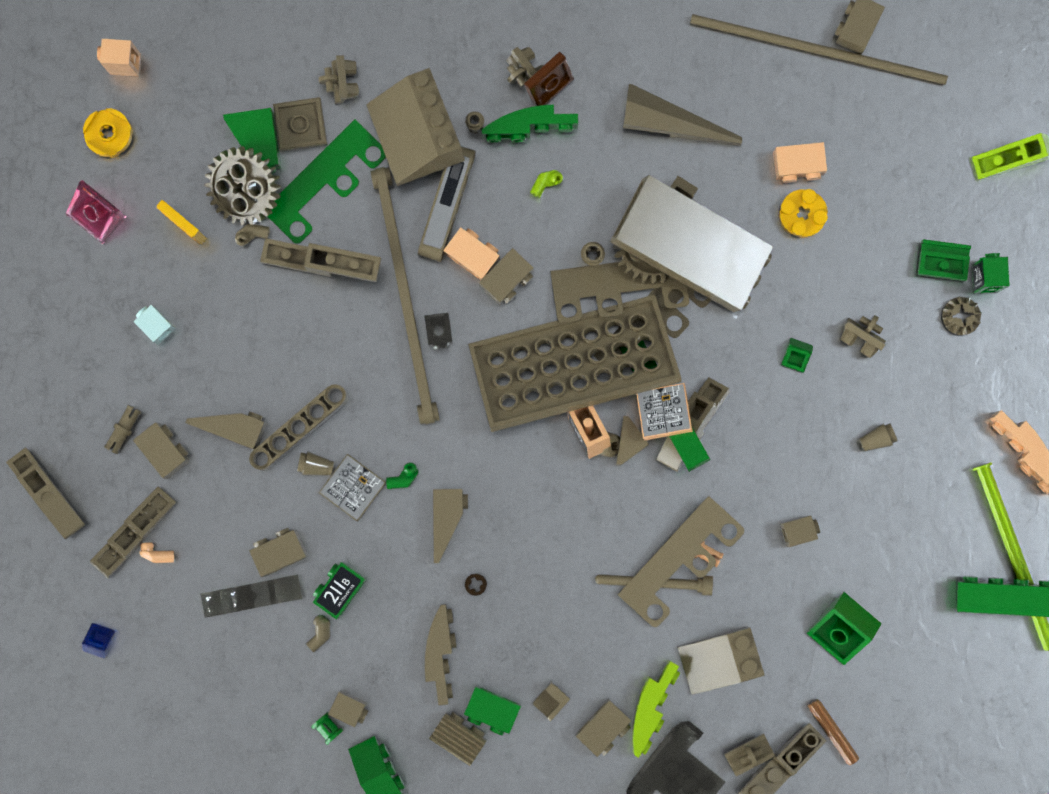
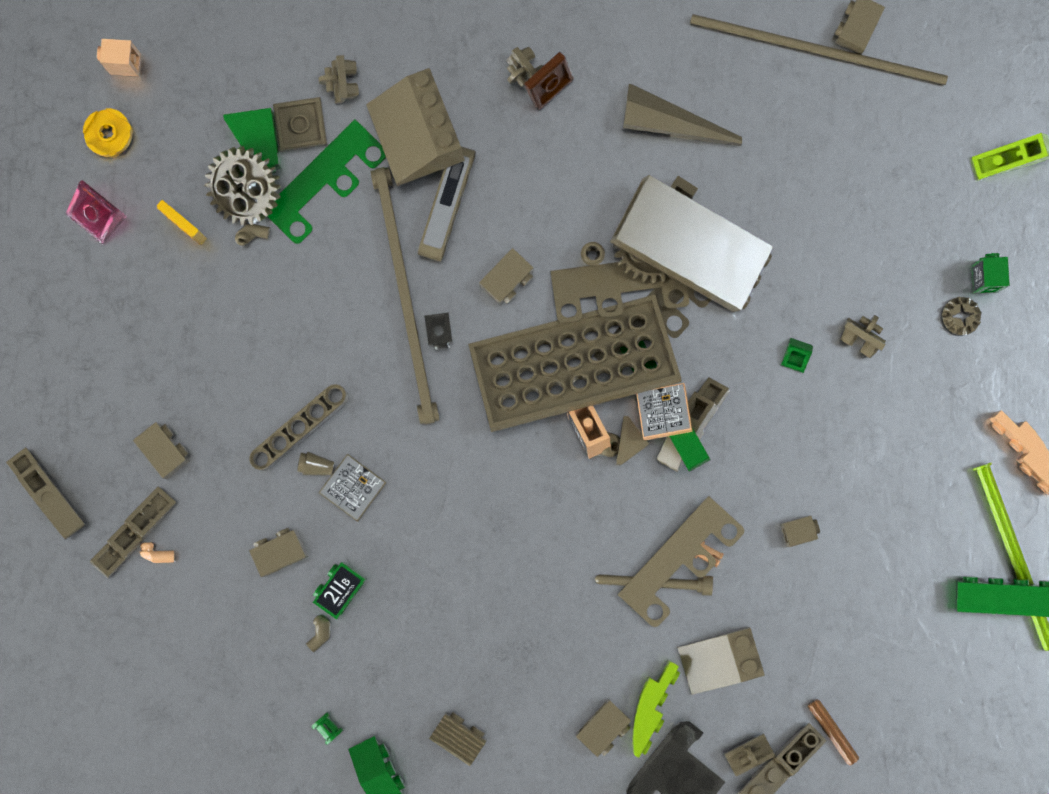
clear blue slope [82,623,115,659] -> none
dark tan pin [104,404,142,454] -> none
light aqua brick [134,305,176,345] -> none
dark tan slope [185,411,267,449] -> none
clear smoke slope [200,575,302,618] -> none
dark tan bracket [260,238,381,282] -> none
dark tan brick [328,691,369,727] -> none
green arm [386,462,418,489] -> none
dark tan slope [425,604,457,706] -> none
dark tan slope [433,489,468,563] -> none
light nougat brick [443,227,500,281] -> none
green brick [464,686,521,736] -> none
dark tan pin [465,111,484,134] -> none
dark brown bush [465,574,487,596] -> none
green slope [482,105,578,143] -> none
lime arm [530,170,563,198] -> none
dark tan panel [533,681,570,722] -> none
light nougat brick [773,142,827,183] -> none
yellow plate [779,189,828,238] -> none
green slope [806,592,882,665] -> none
dark tan cone [859,423,898,452] -> none
green plate [917,239,971,281] -> none

